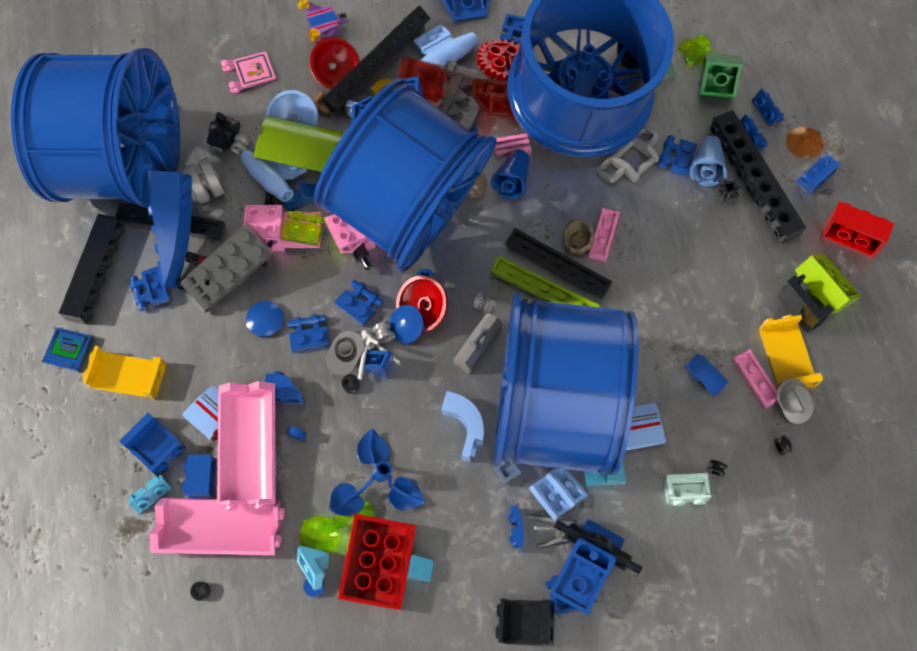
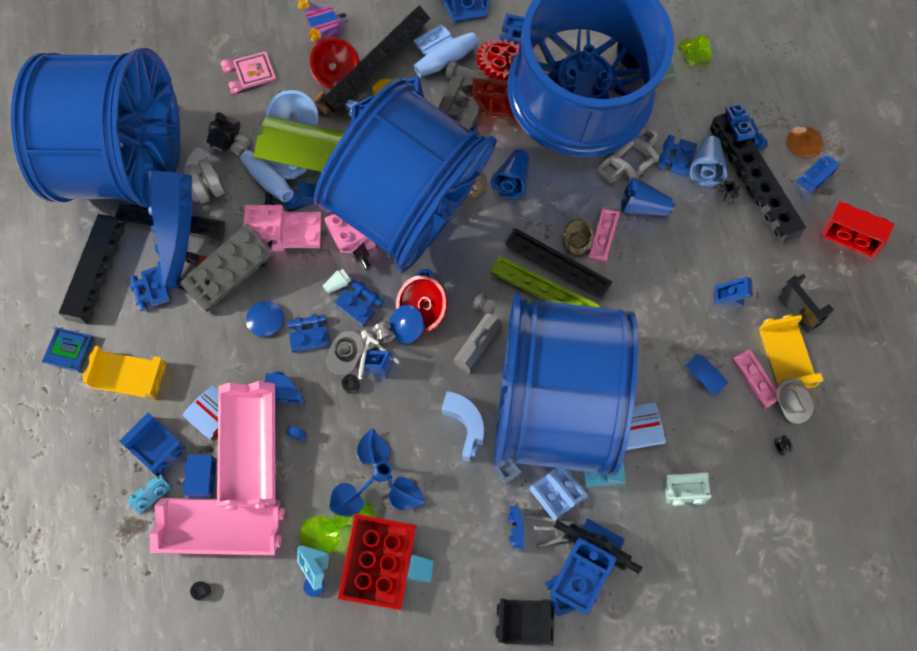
clear neon green plate [281,210,325,246] -> none
clear red panel [398,57,448,103] -> none
bright pink tile [494,133,531,157] -> none
green piece [699,53,743,98] -> none
black bush [707,460,728,477] -> none
blue hinge [751,88,784,127] -> none
lime slope [795,253,862,314] -> none
none -> light aqua cone [322,269,351,294]
none -> blue cone [620,177,675,216]
none -> blue slope [715,276,753,306]
none -> blue slope [725,102,756,141]

